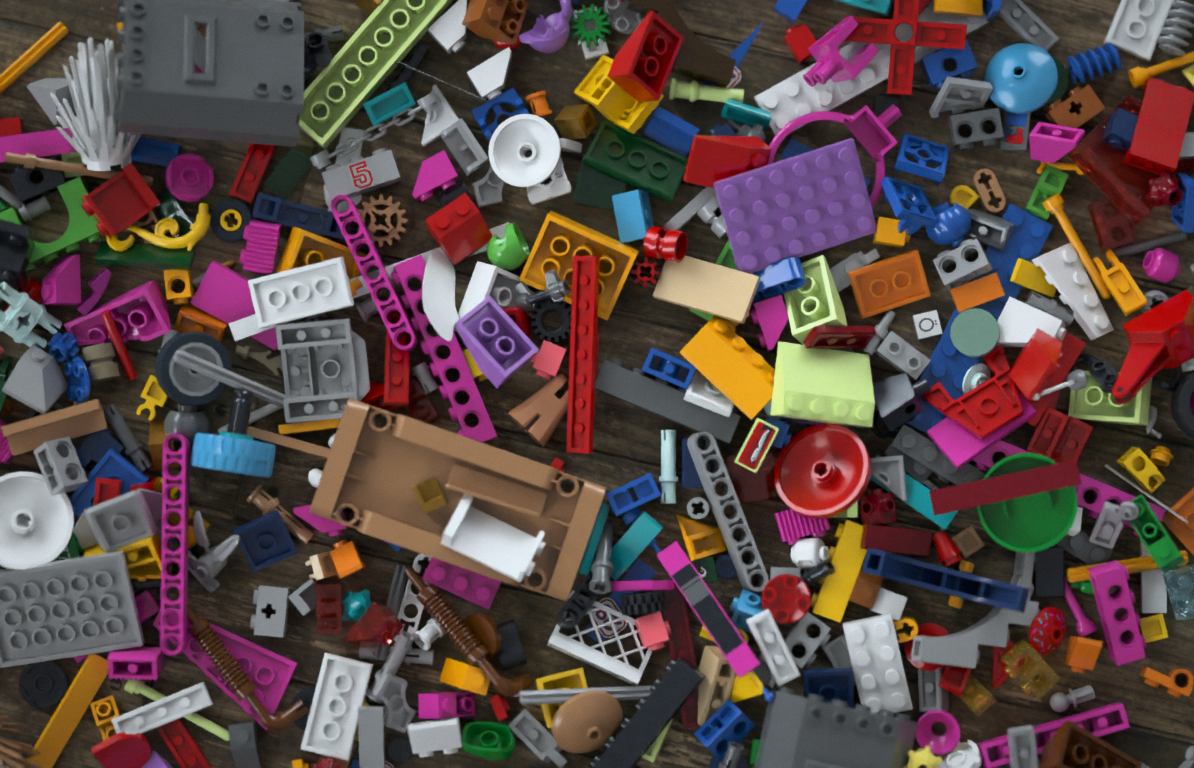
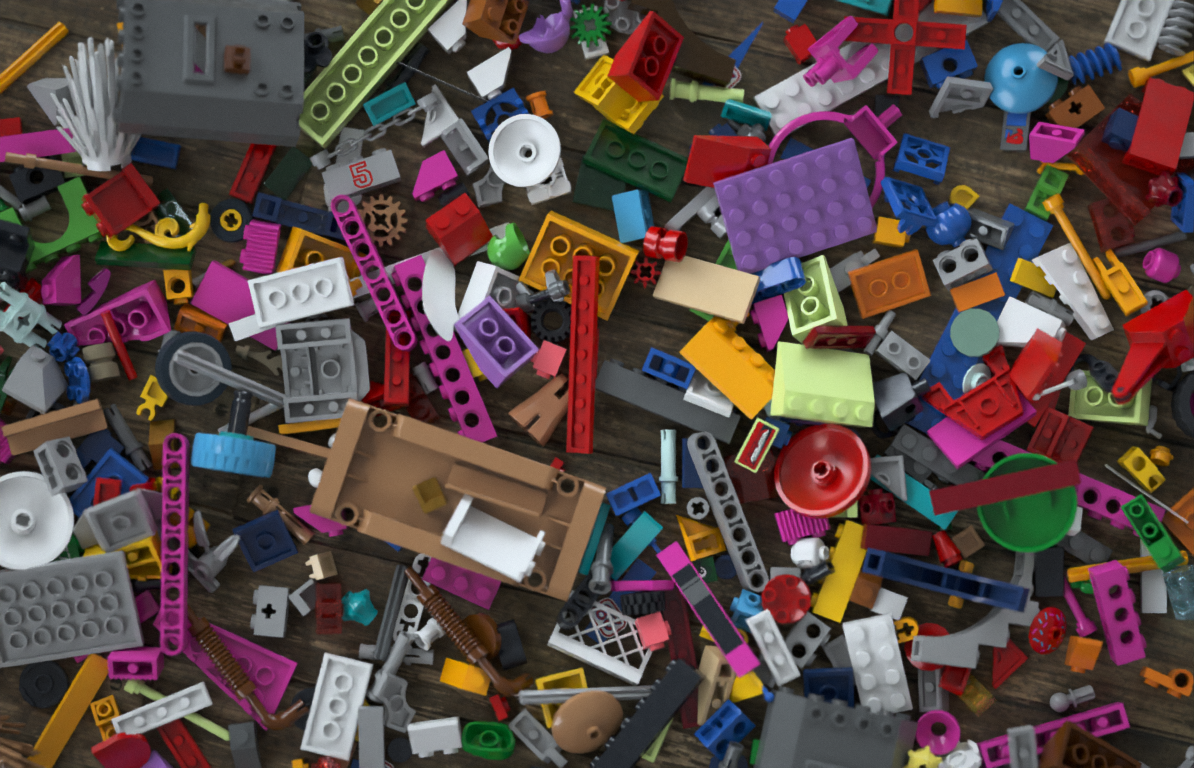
dark pink tile [164,153,214,202] -> none
dark grey plant [164,403,210,449] -> none
orange slope [330,539,366,578] -> none
clear red slope [344,601,404,648] -> none
dark pink slope [418,691,475,719] -> none
pearl gold panel [554,104,598,139] -> none
white tile [559,138,582,153] -> none
blue panel [644,106,700,157] -> none
white tile [912,310,943,340] -> none
dark grey brick [948,108,1004,151] -> none
medium nougat beam [972,168,1006,214] -> none
clear yellow brick [1001,639,1061,699] -> none
light grey hinge [1089,501,1139,549] -> none
yellow plate [1139,613,1168,643] -> none
none -> reddish brown tile [224,45,251,75]
none -> light grey tile [1037,40,1074,81]

